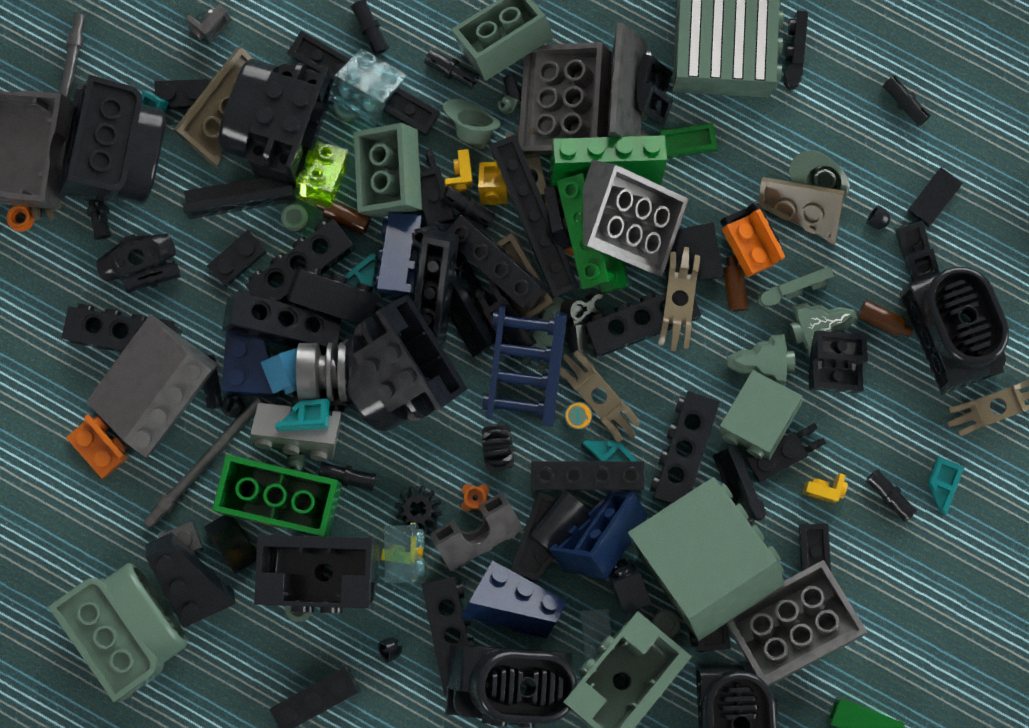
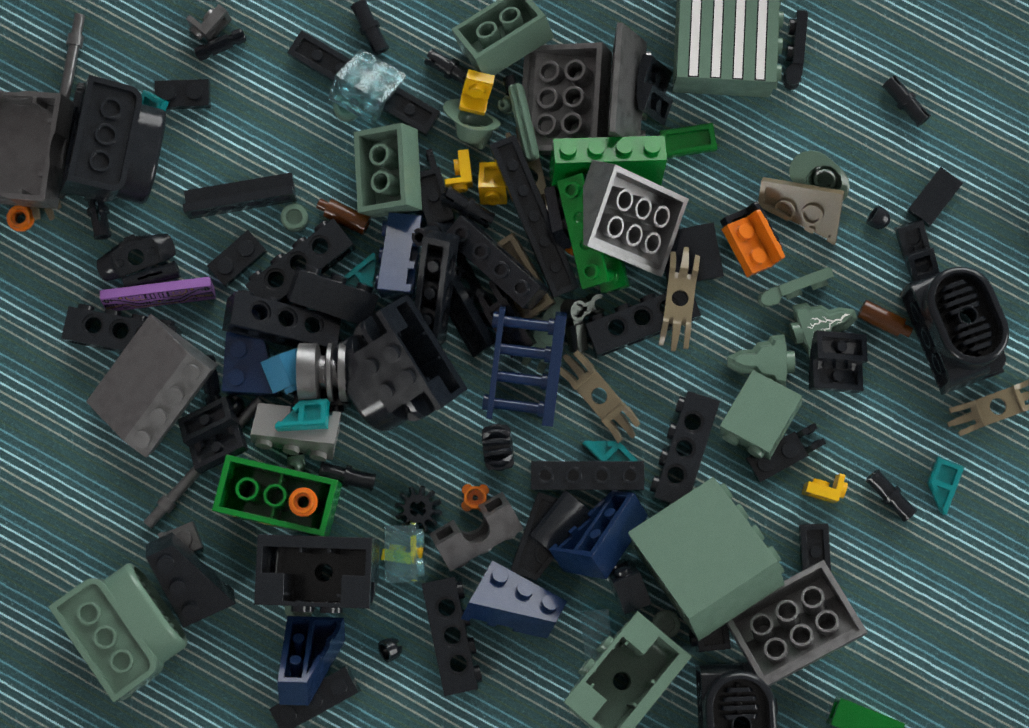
orange bracket [66,414,129,479] -> none
dark tan wing [173,47,254,166] -> none
black slope [204,515,257,574] -> none
black brick [218,59,334,189] -> none
clear neon green brick [296,141,349,208] -> none
black brick [445,645,577,728] -> none
sand green tile [565,402,592,430] -> none
black hinge [713,445,767,524] -> none
reddish brown cylinder [723,256,749,312] -> none
none -> medium lavender tile [100,277,216,311]
none -> black slope [178,396,248,474]
none -> black axle [194,28,246,61]
none -> dark blue wedge [277,616,345,705]
none -> orange plate [289,487,318,517]
none -> yellow bracket [459,69,495,116]
none -> sand green axle [508,83,540,162]

